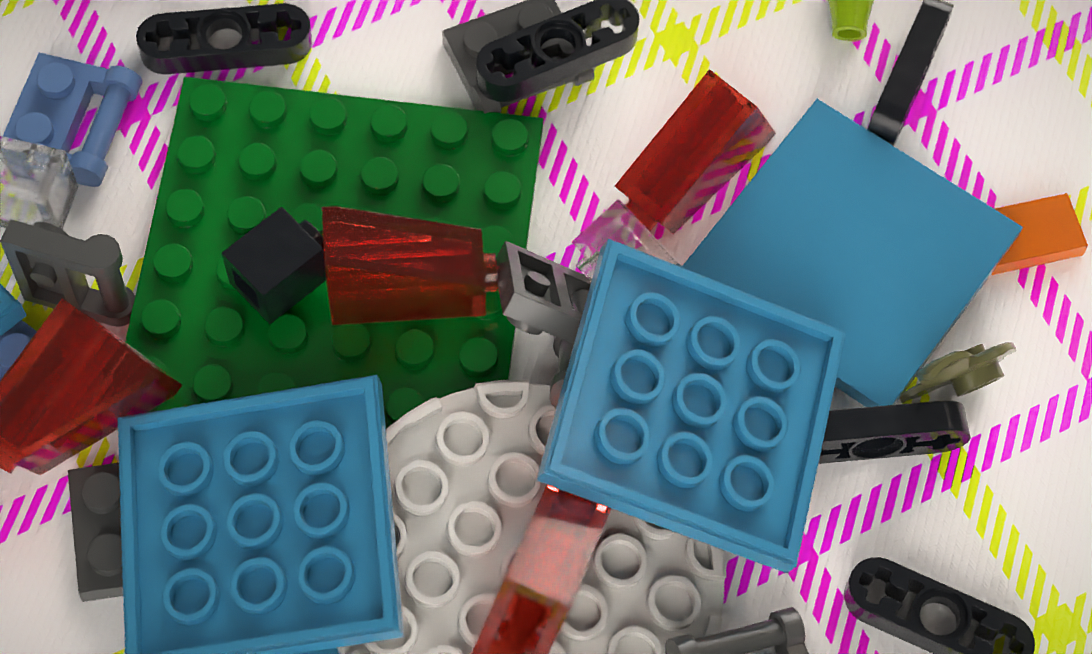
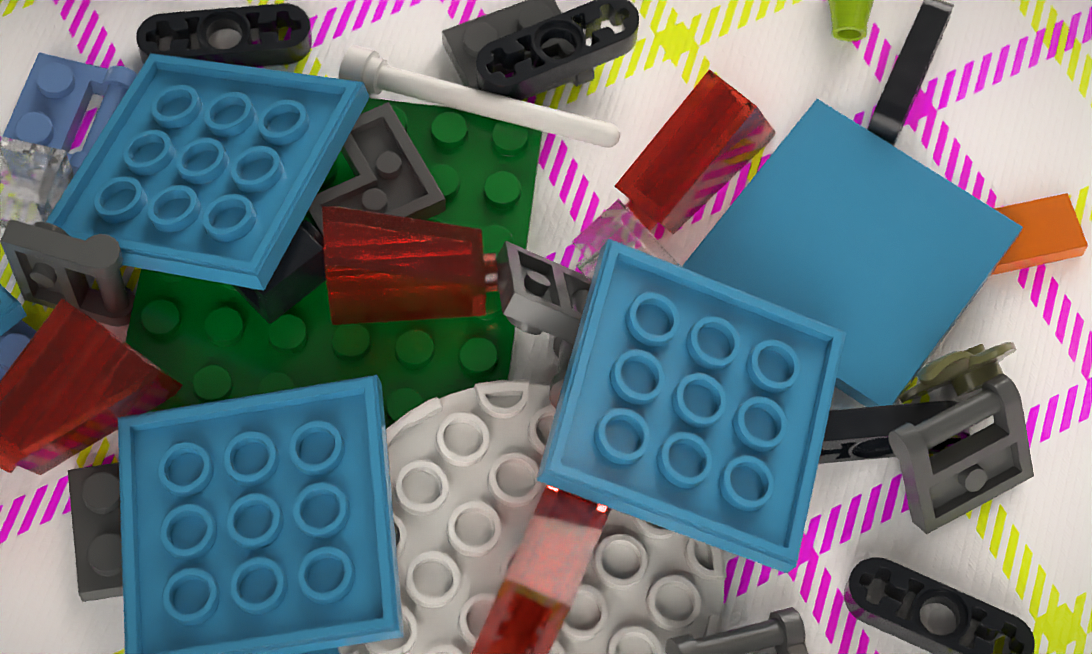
none -> dark azure tile [46,53,370,290]
none -> dark grey plate [306,102,446,262]
none -> white piece [338,45,620,148]
none -> dark grey plate [889,374,1034,535]

